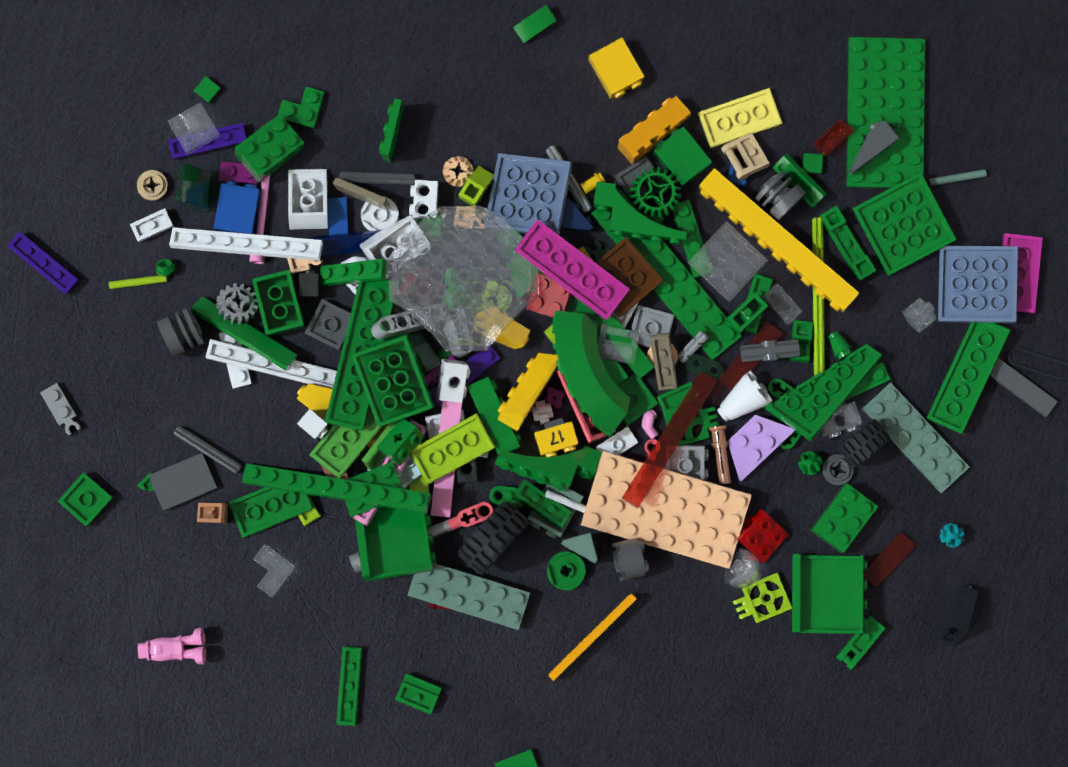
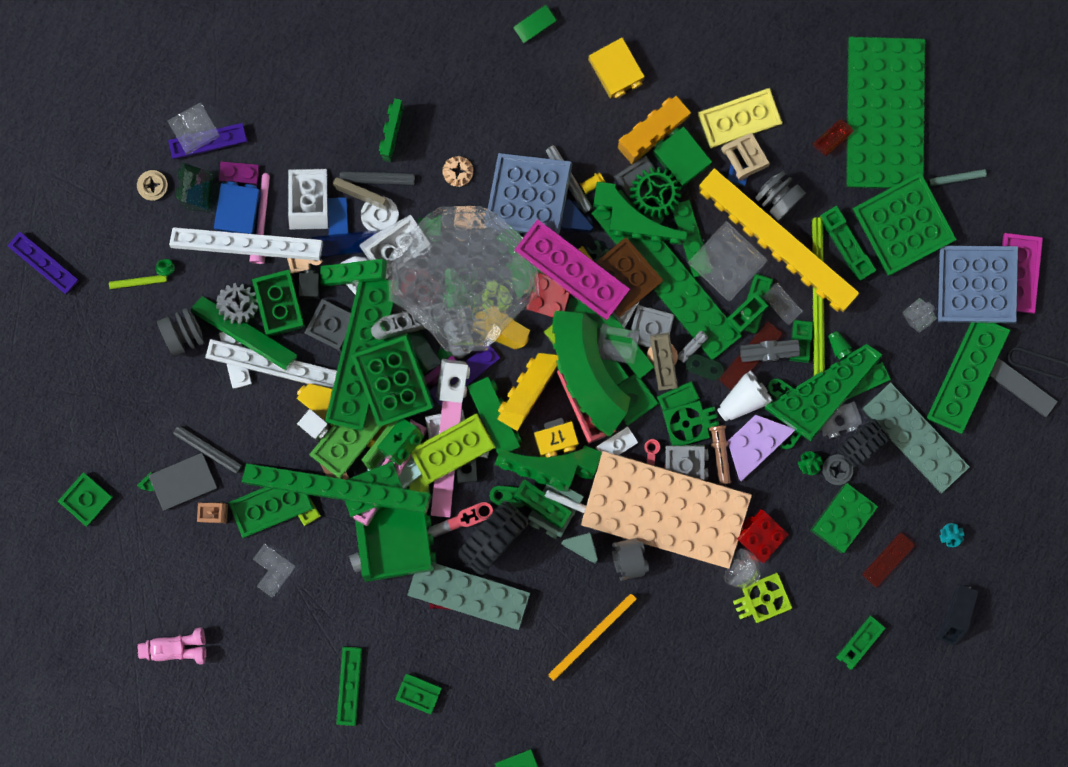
light grey plate [40,383,81,436] -> none
white plate [130,208,174,242] -> none
green tile [194,76,221,103] -> none
green brick [235,114,304,183] -> none
green plate [278,87,324,129] -> none
white brick [409,180,438,221] -> none
lime slope [459,166,494,208] -> none
white gear [532,400,554,425] -> none
magenta plate [544,387,565,408] -> none
green plate [547,552,586,590] -> none
clear red tile [621,371,717,509] -> none
bright pink arm [642,410,659,439] -> none
green plate [772,153,826,208] -> none
green panel [792,554,867,634] -> none
green tile [802,153,823,174] -> none
dark grey slope [848,120,898,175] -> none

